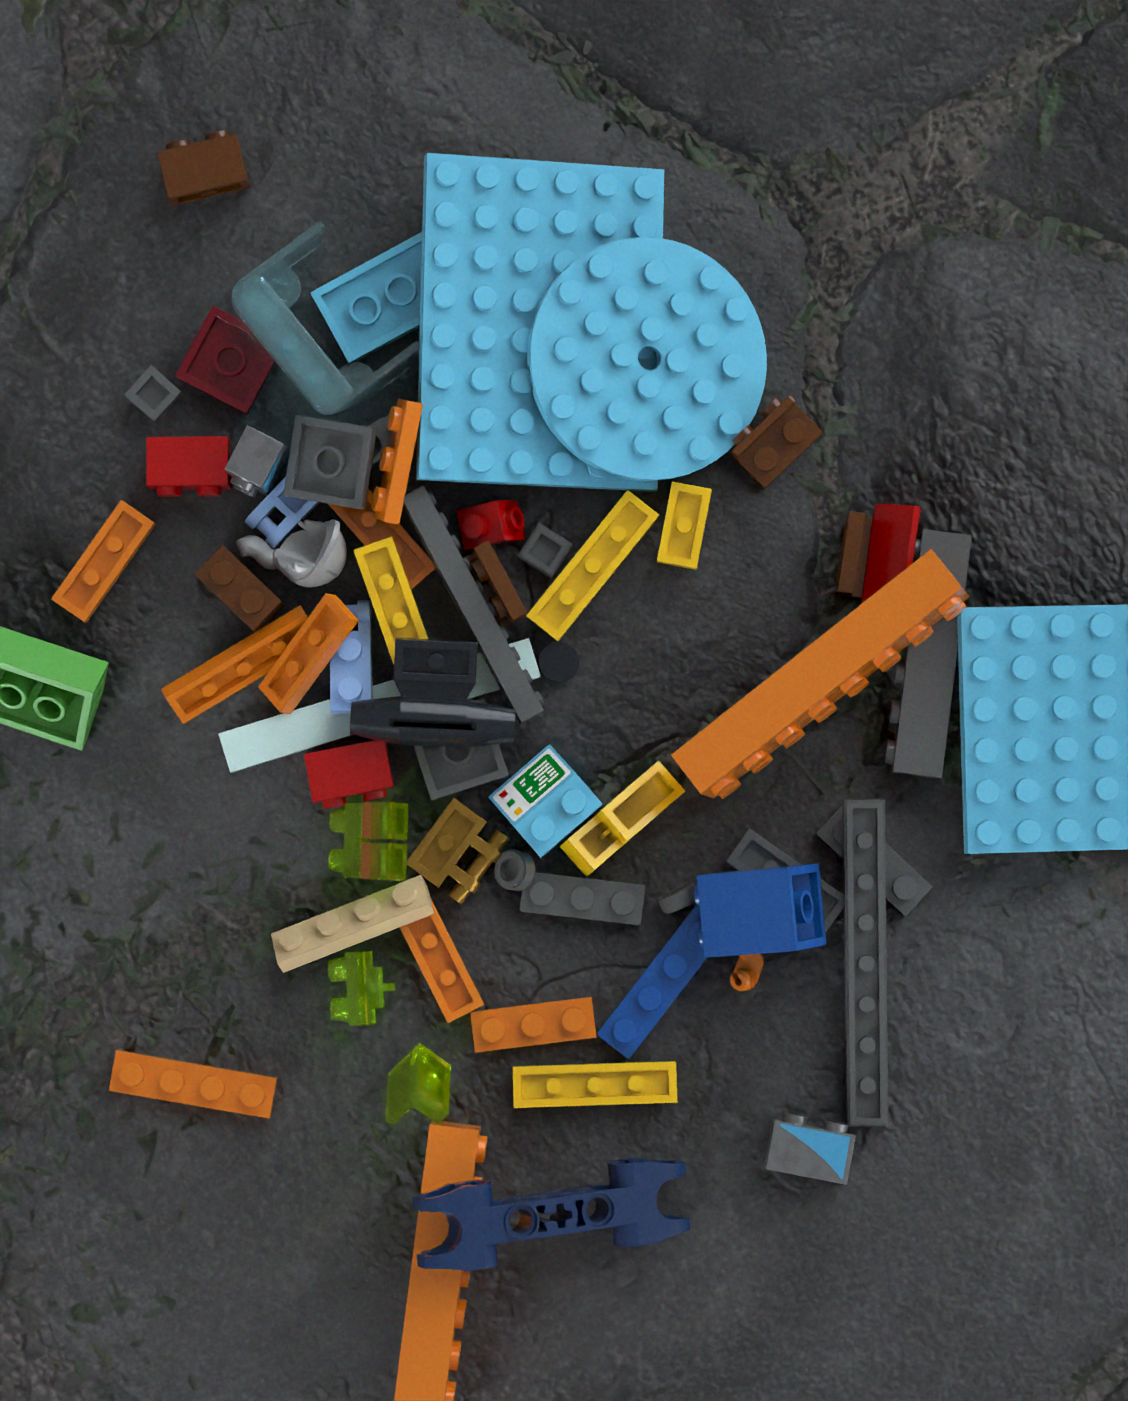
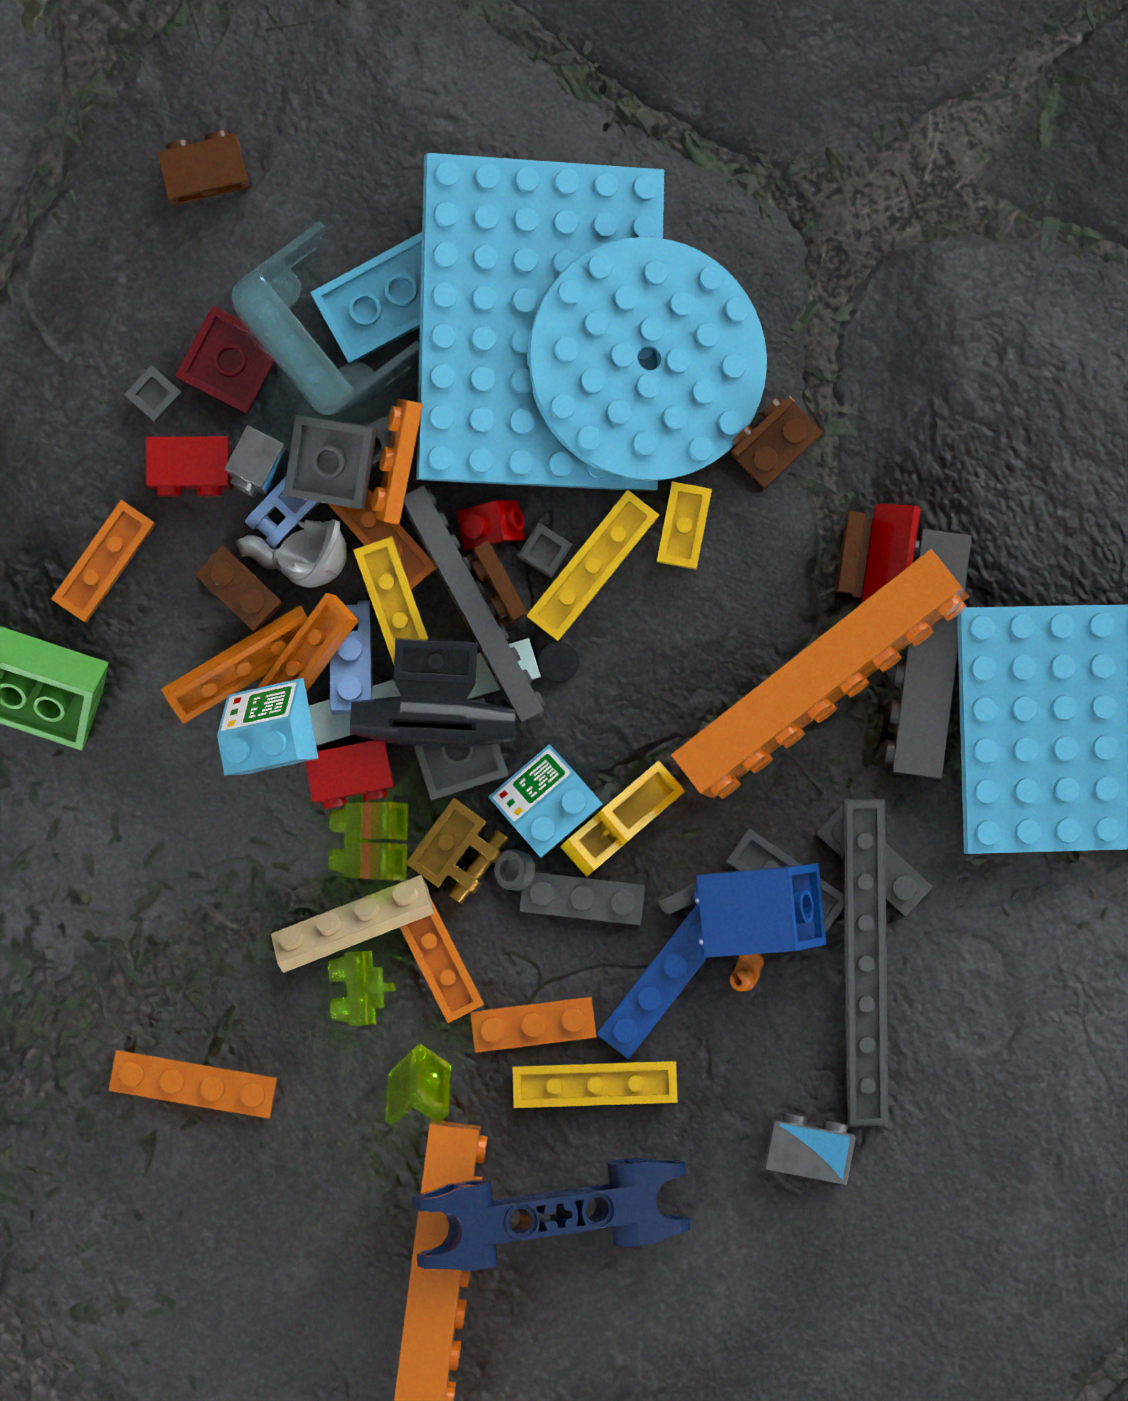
none -> medium azure slope [217,678,319,775]

